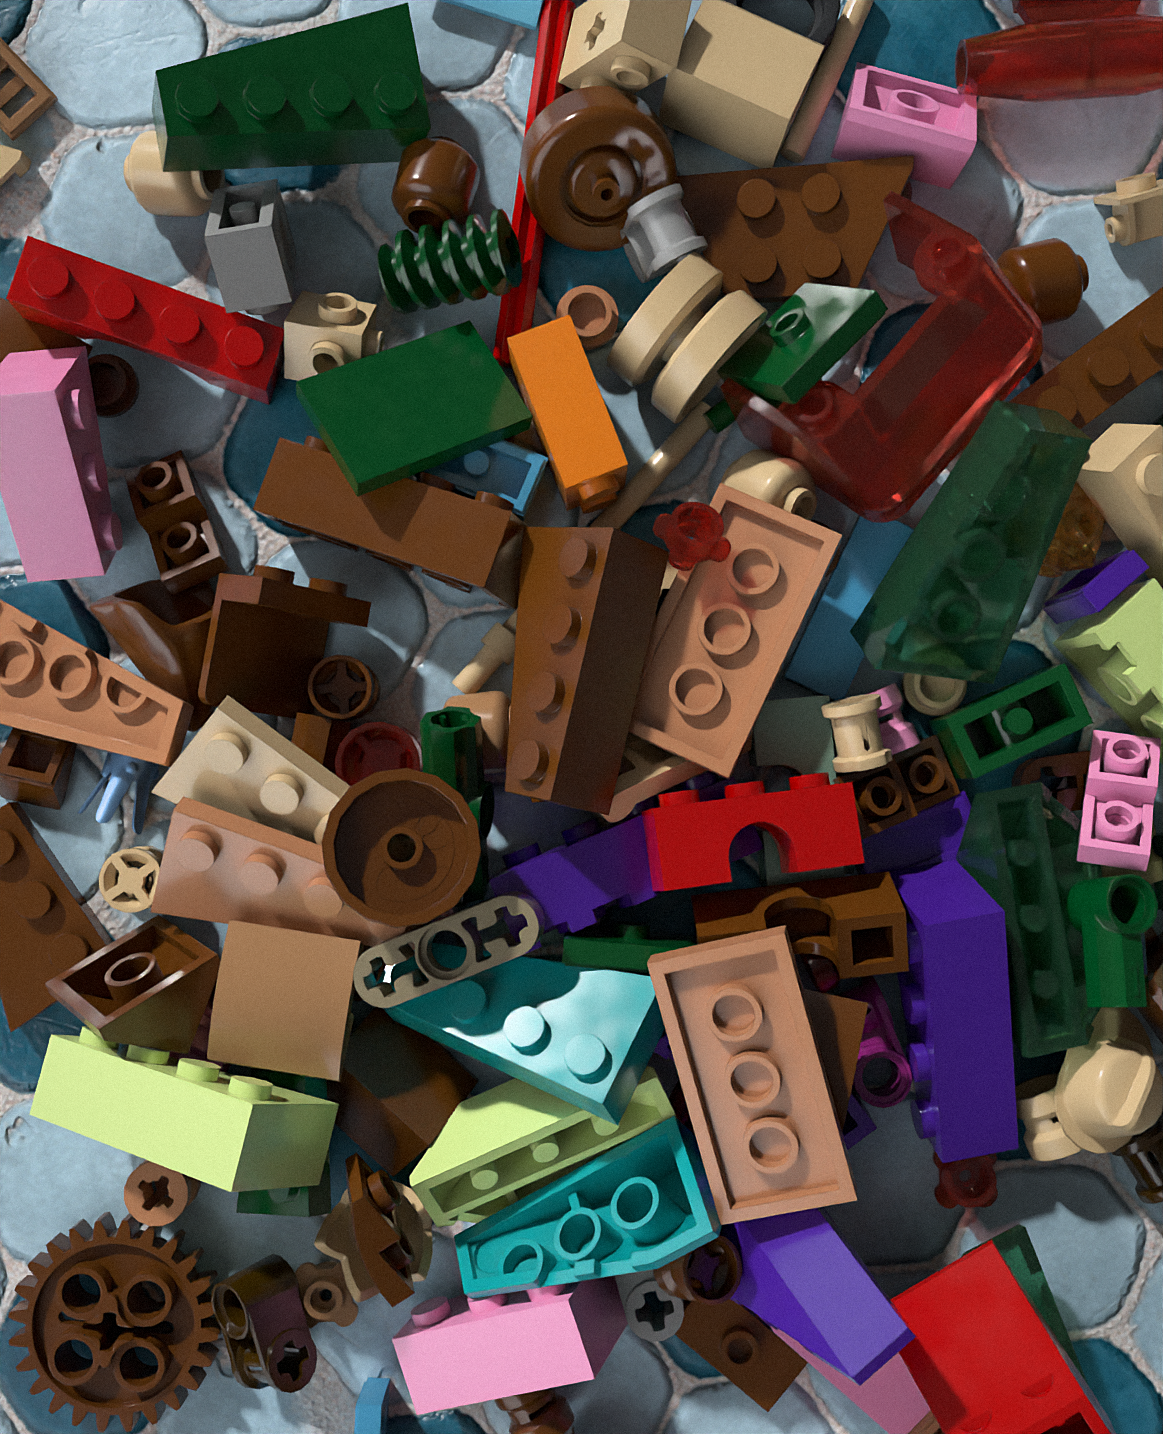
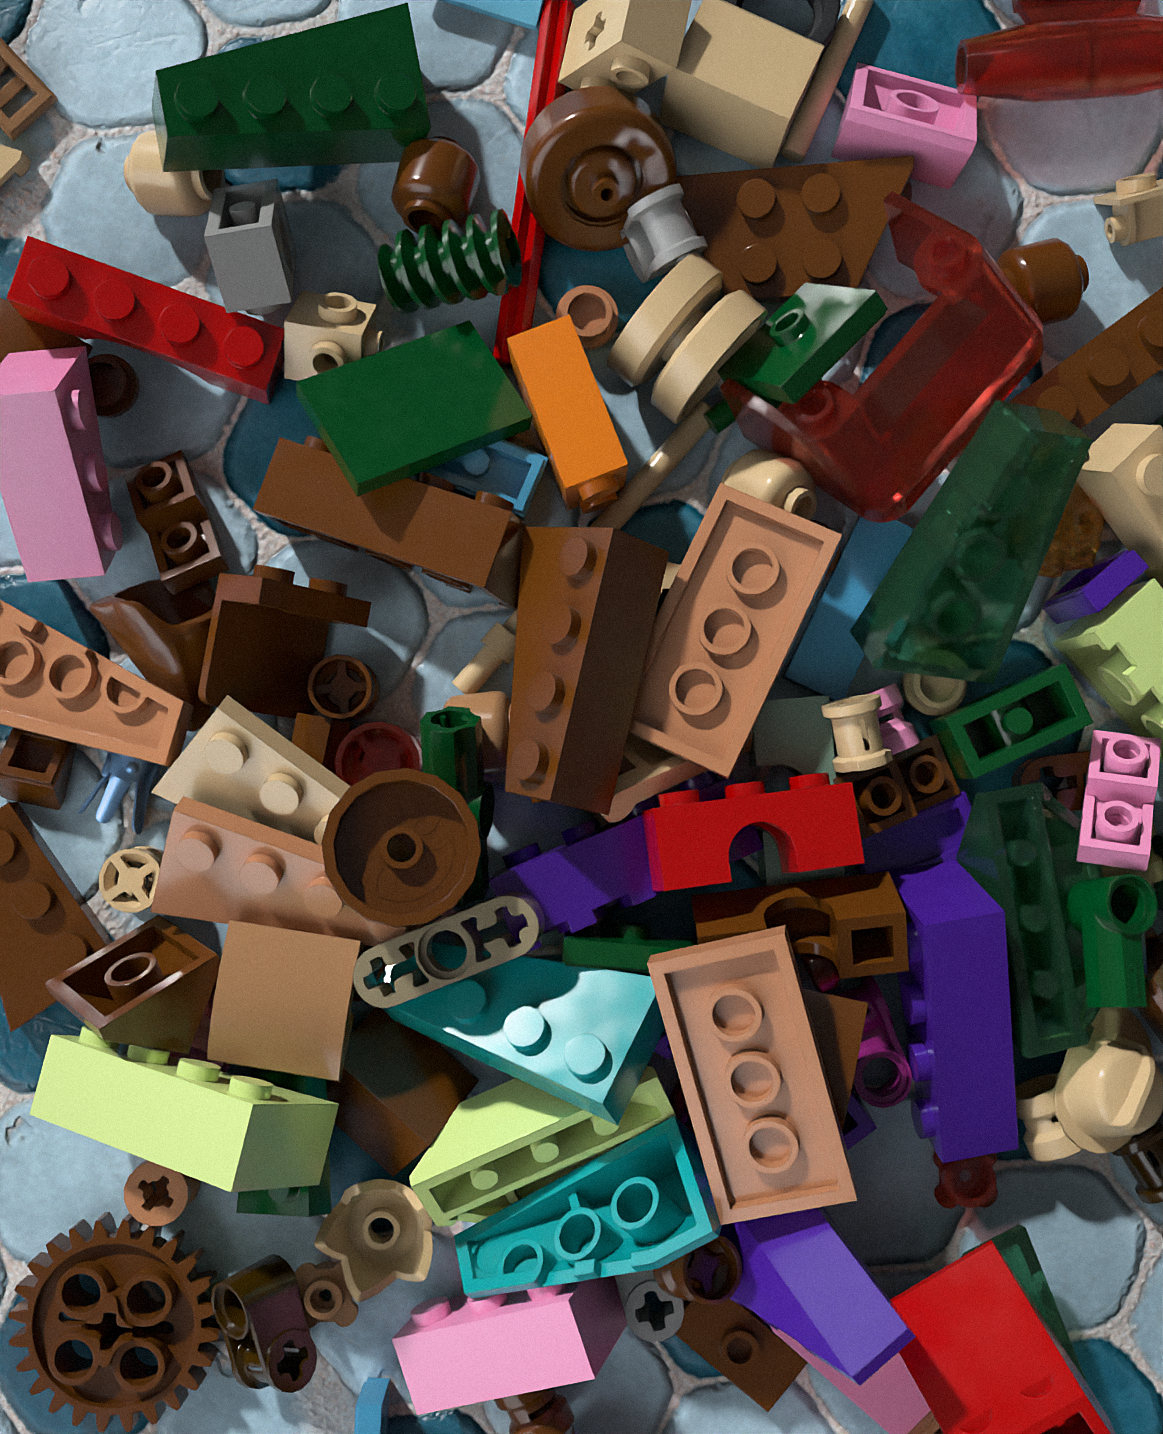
reddish brown slope [345,1152,415,1308] -> none
clear red plate [653,502,731,571] -> none

